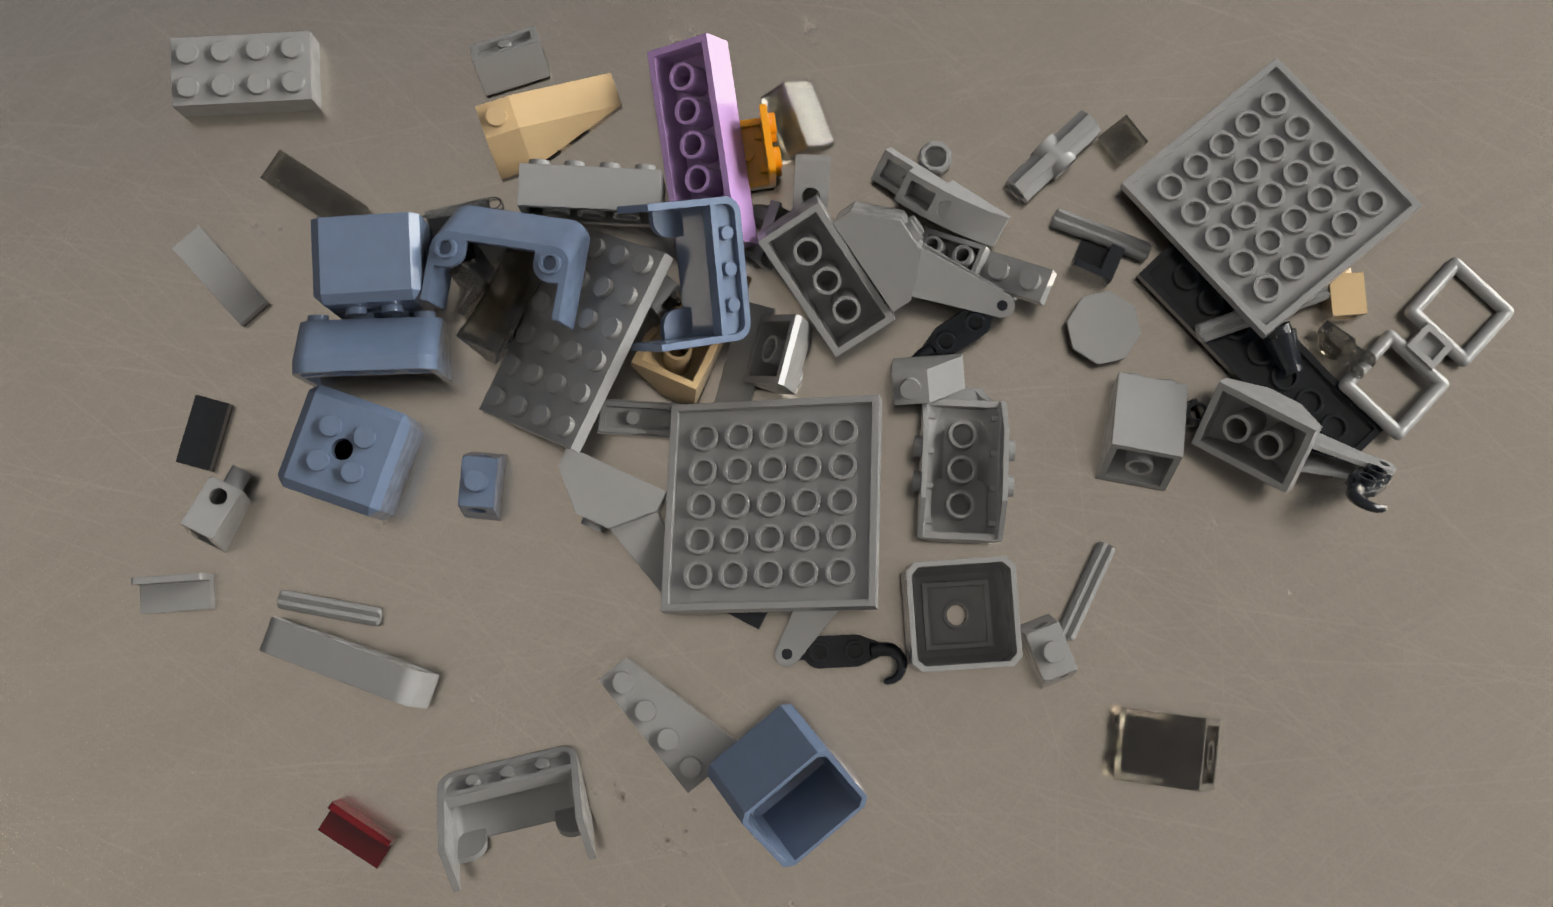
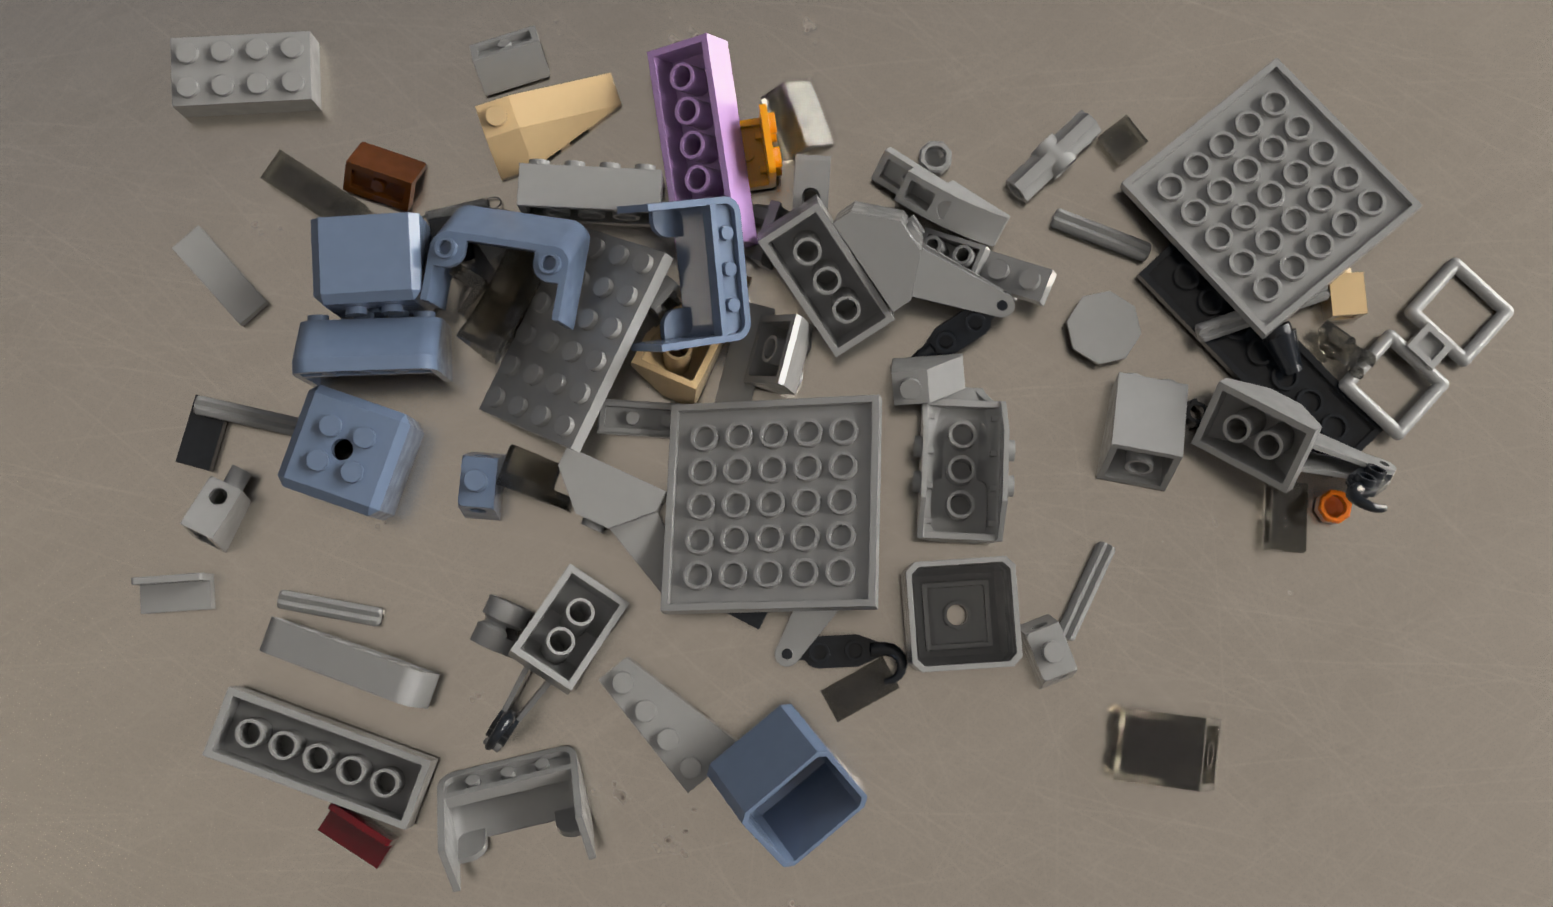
black panel [1068,239,1125,287] -> none
none -> light grey axle [193,395,298,436]
none -> light grey brick [202,686,439,830]
none -> reddish brown panel [343,142,426,212]
none -> light grey wheel [470,594,533,658]
none -> light grey slope [483,564,629,753]
none -> clear smoke panel [496,444,570,510]
none -> clear smoke plate [820,657,900,722]
none -> clear smoke panel [1262,482,1308,553]
none -> orange tile [1314,489,1352,524]

